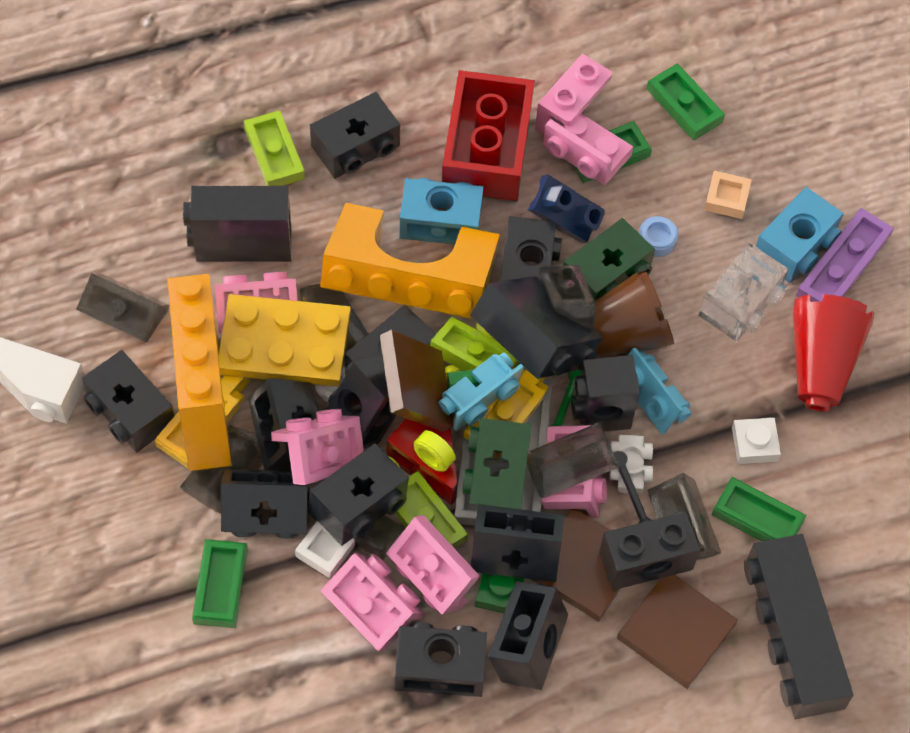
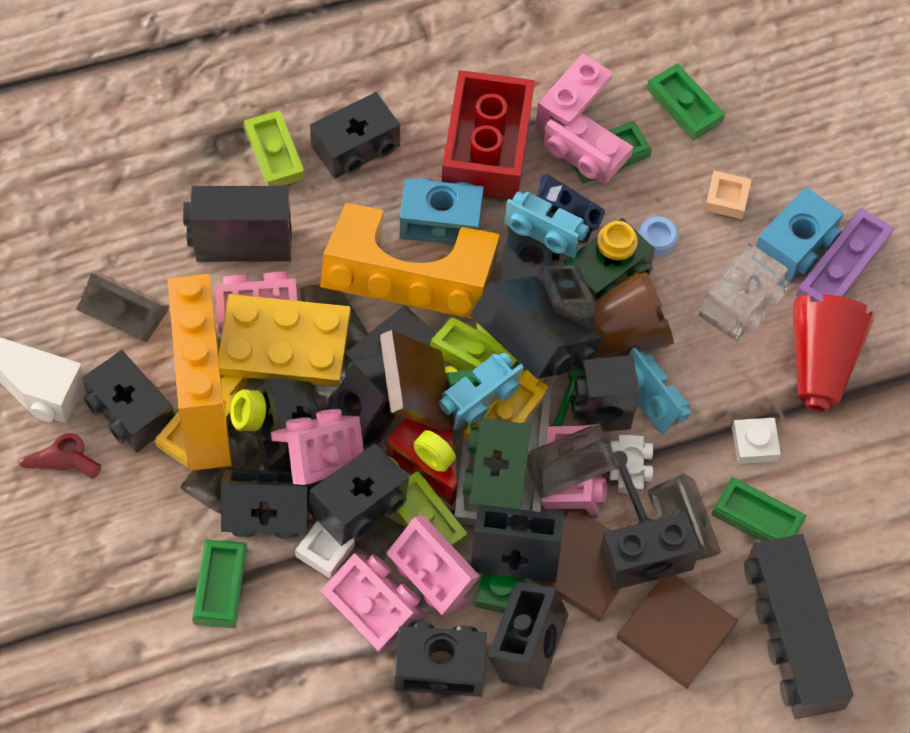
none -> dark red animal [19,433,101,479]
none -> neon yellow tile [230,389,266,432]
none -> medium azure hinge [504,191,589,259]
none -> yellow plate [597,221,638,260]

